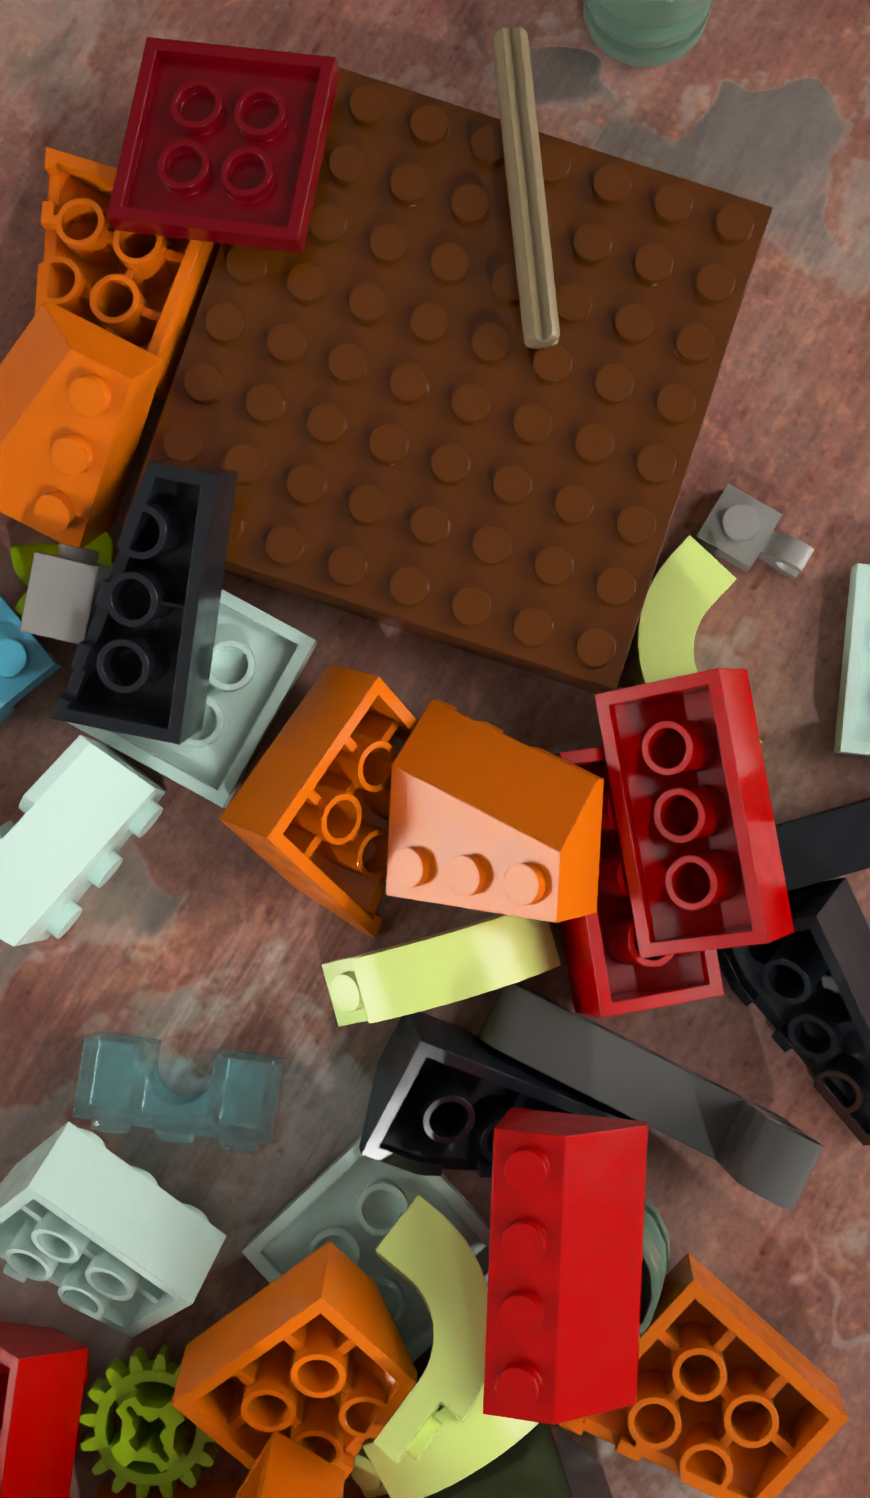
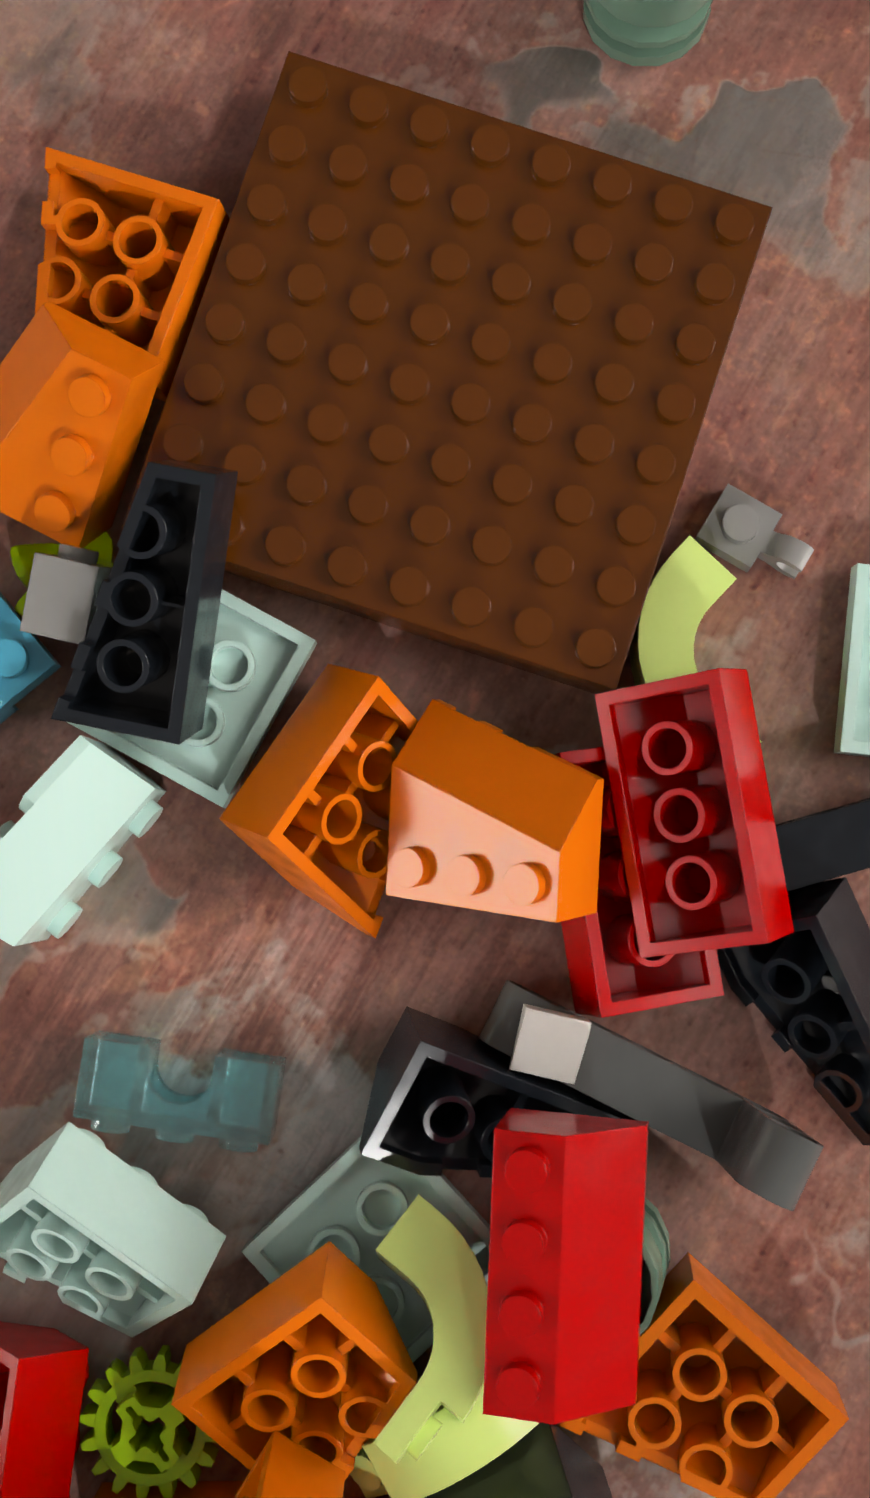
dark red plate [107,37,340,254] -> none
yellowish green arch [322,914,561,1027] -> none
dark tan axle [492,26,560,349] -> none
none -> white slope [509,1004,592,1084]

